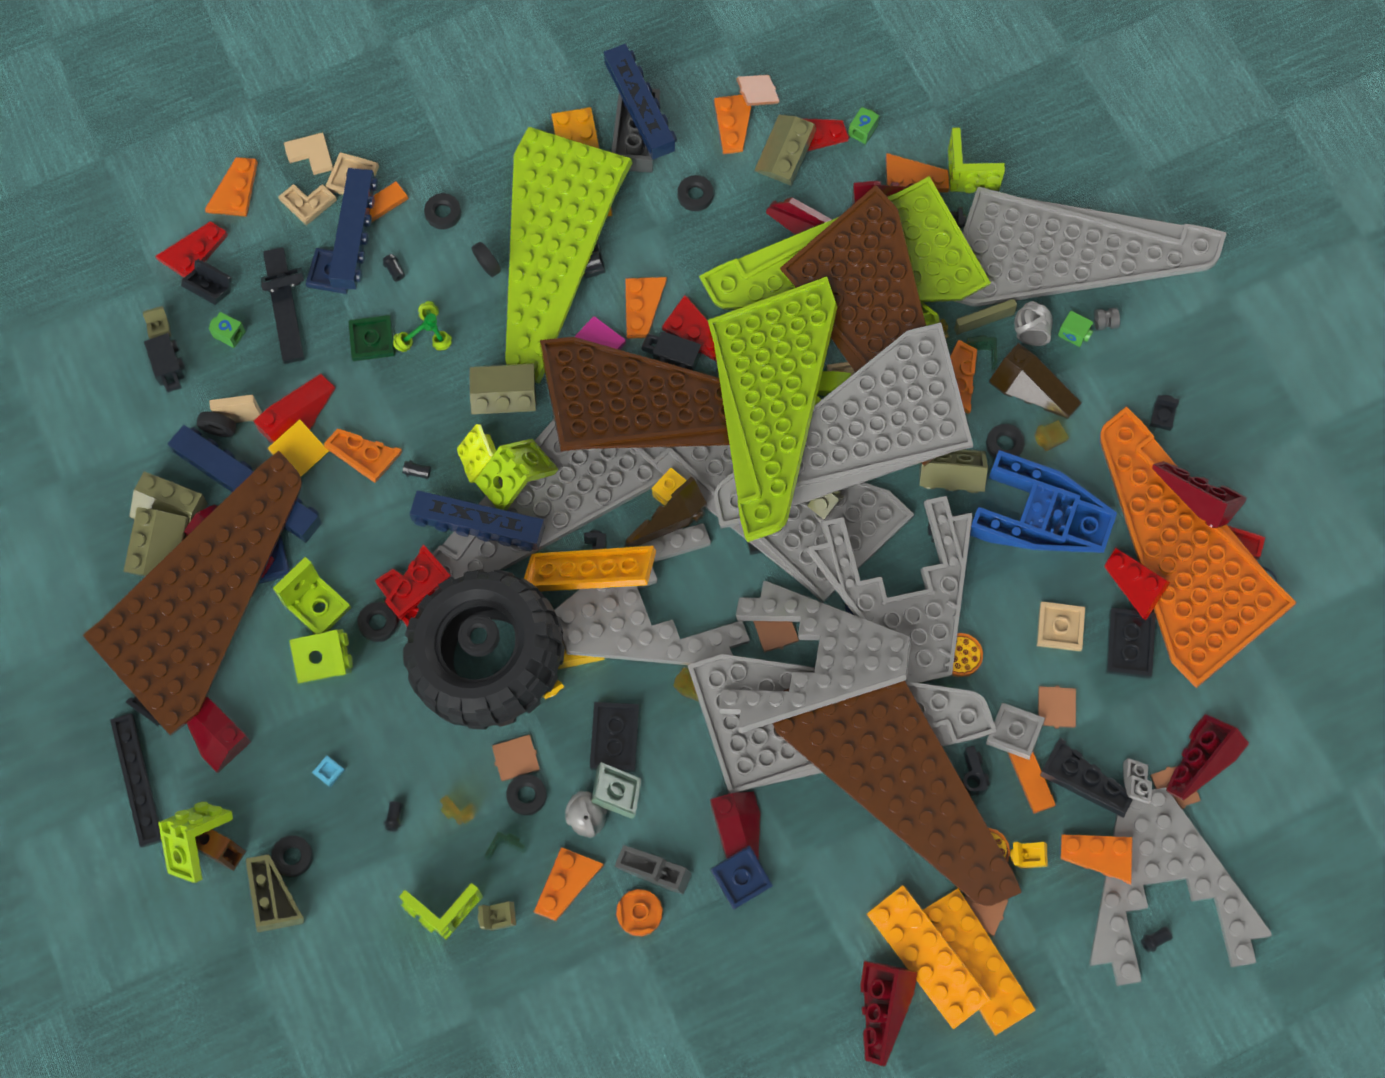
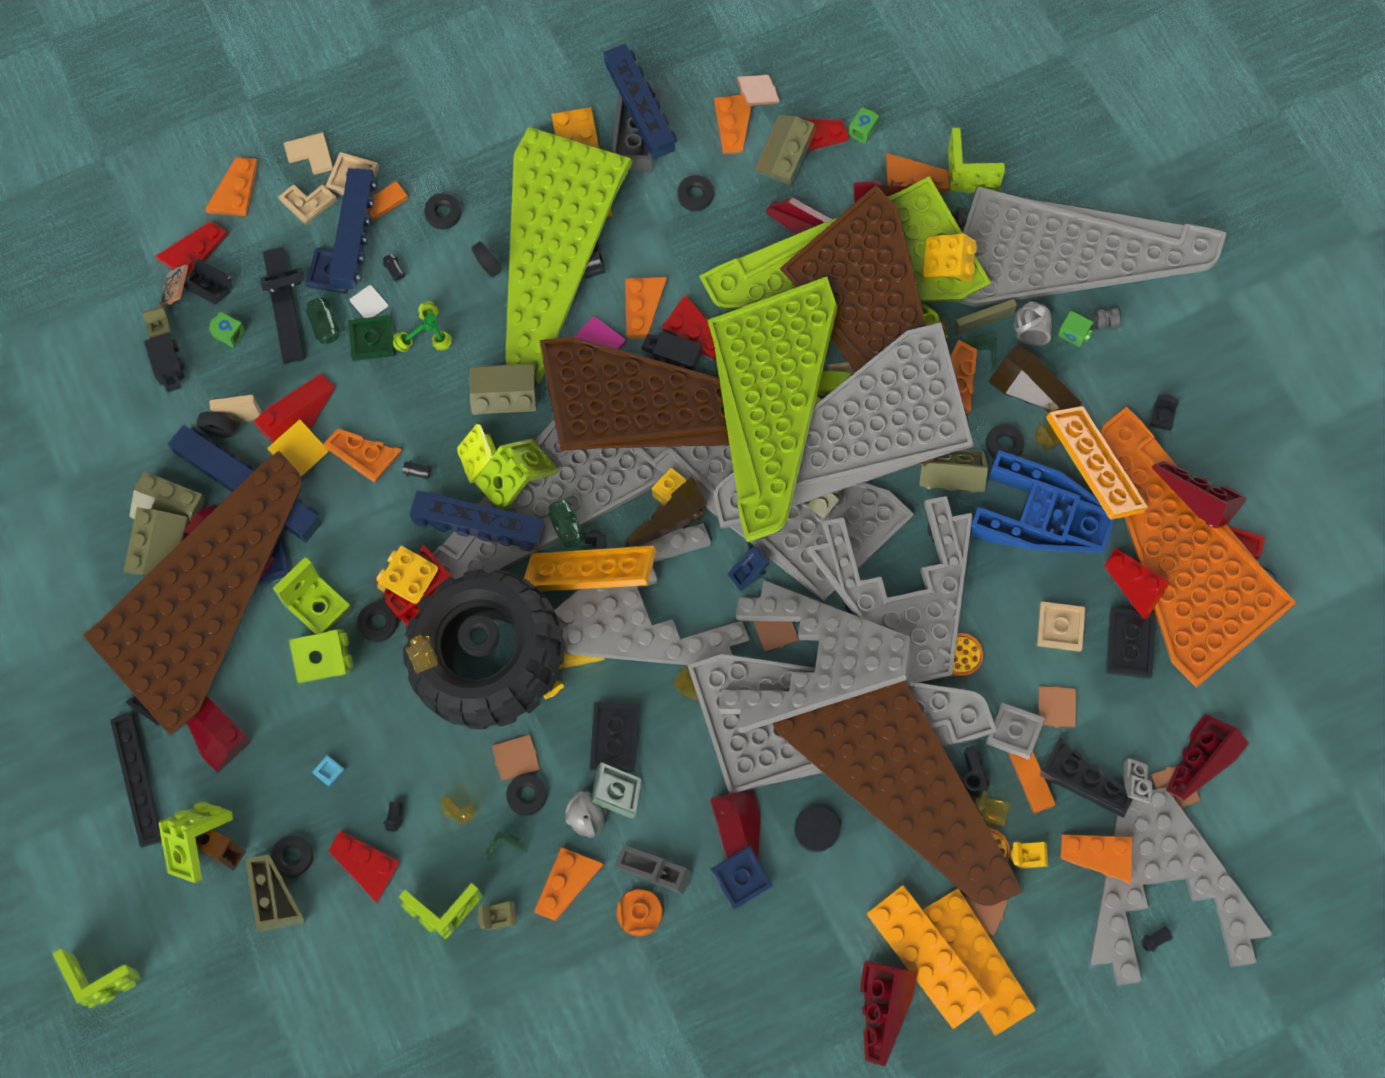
none -> lime bracket [52,949,141,1009]
none -> piece [159,265,188,307]
none -> clear green piece [306,297,340,344]
none -> red wing [328,831,401,904]
none -> white sticker [349,285,388,318]
none -> yellow bracket [376,545,438,604]
none -> clear yellow bracket [405,635,438,674]
none -> clear green piece [548,499,584,548]
none -> dark blue slope [728,545,771,591]
none -> black tile [794,806,840,853]
none -> yellow bracket [923,234,977,282]
none -> clear yellow bracket [975,790,1010,827]
none -> light orange plate [1046,406,1148,520]

